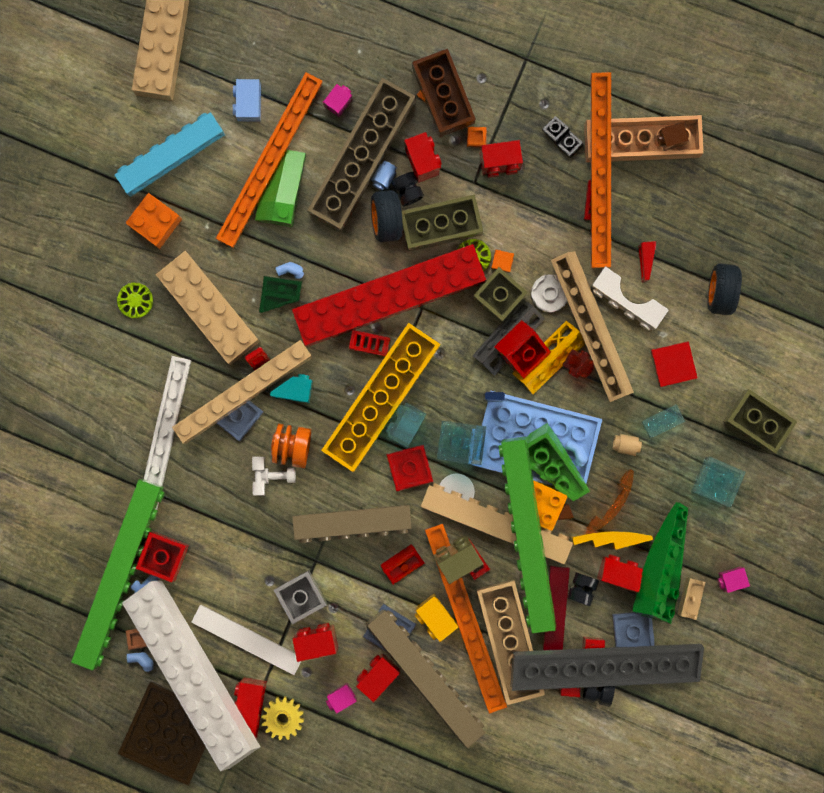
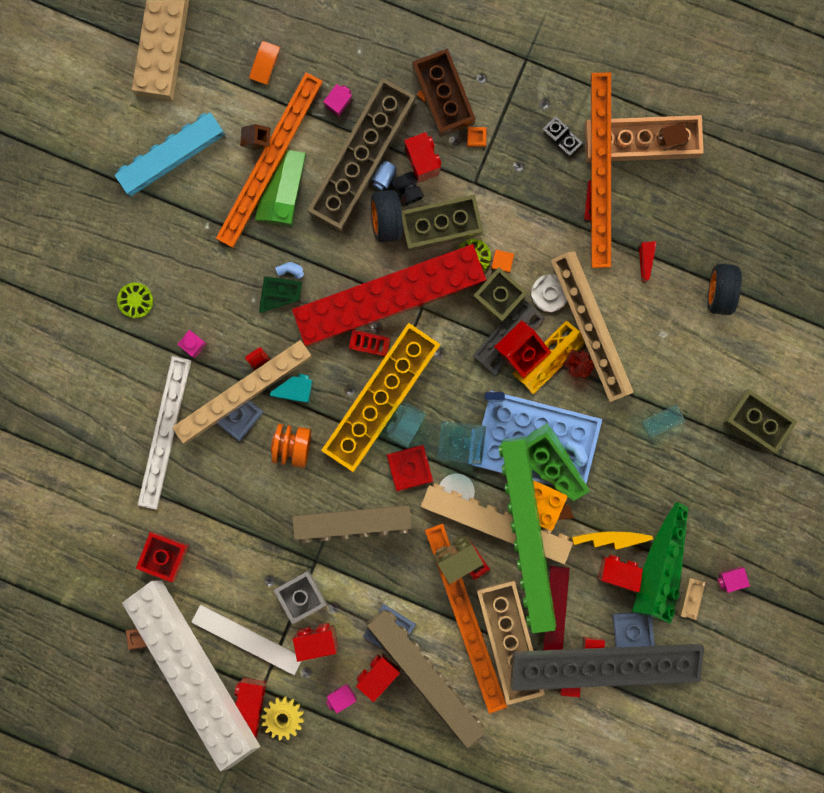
bright green brick [71,479,165,670] -> none
dark brown plate [118,681,206,786] -> none
orange brick [126,193,182,249] -> none
light blue arm [127,652,154,672] -> none
light blue arm [131,575,159,593] -> none
tan brick [155,251,260,365] -> none
light blue brick [233,79,261,122] -> none
white bar [252,457,296,496] -> none
red slope [380,544,425,585] -> none
yellow brick [415,594,459,642] -> none
red brick [480,140,523,178] -> none
black wheel [567,572,599,606] -> none
black wheel [583,686,615,707] -> none
clear orange slope [584,469,634,534] -> none
white arch [590,266,668,331] -> none
tan brick [612,434,642,456] -> none
red tile [651,341,698,387] -> none
clear light blue brick [691,457,746,508] -> none
none -> dark pink brick [177,330,207,358]
none -> reddish brown brick [240,124,270,150]
none -> orange slope [249,41,281,84]

